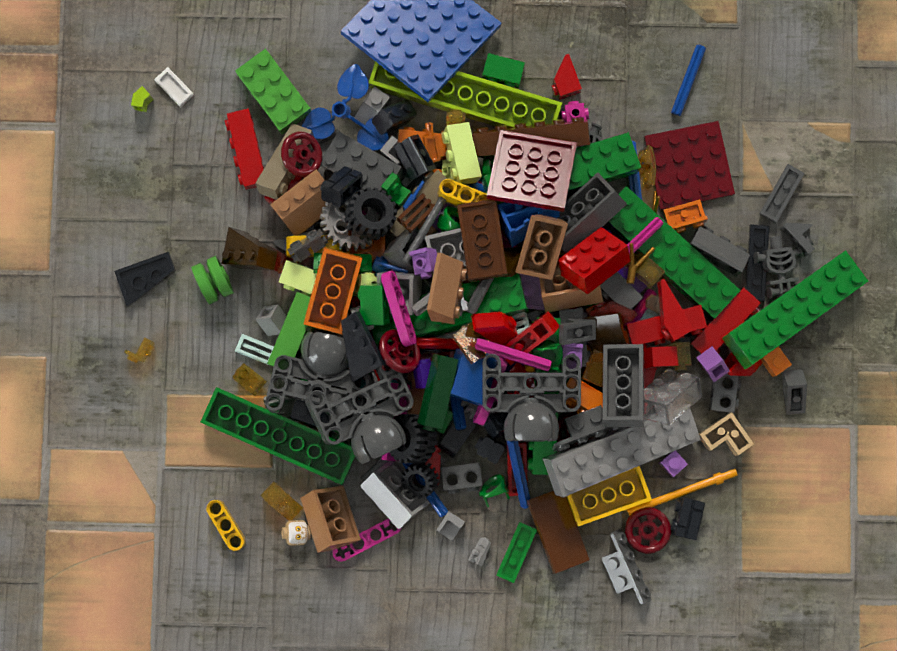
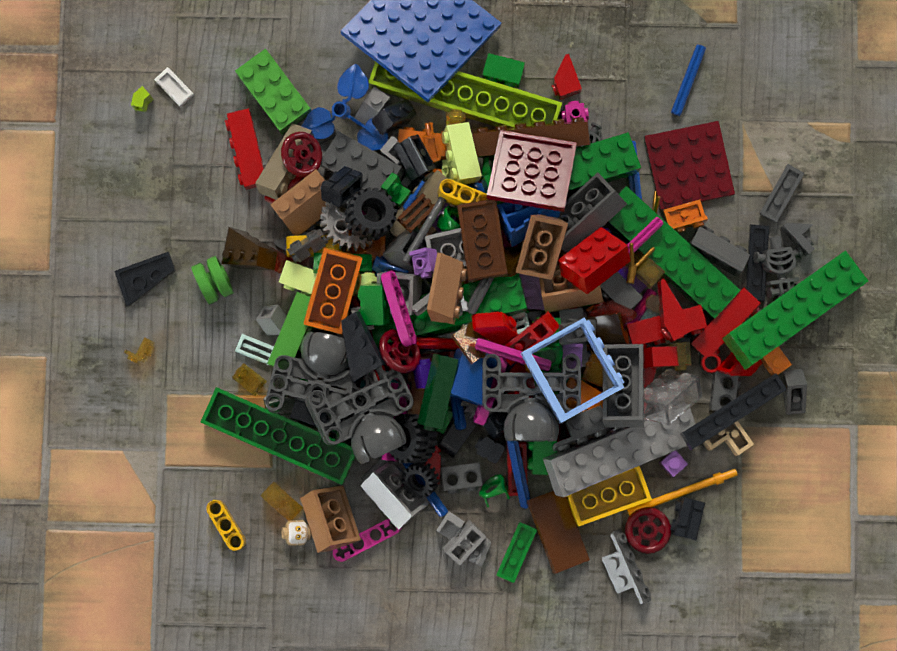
clear yellow slope [638,145,656,189] -> none
medium lavender brick [696,347,730,382] -> none
none -> light grey brick [443,520,486,565]
none -> light blue window [520,317,624,424]
none -> black plate [680,373,787,450]

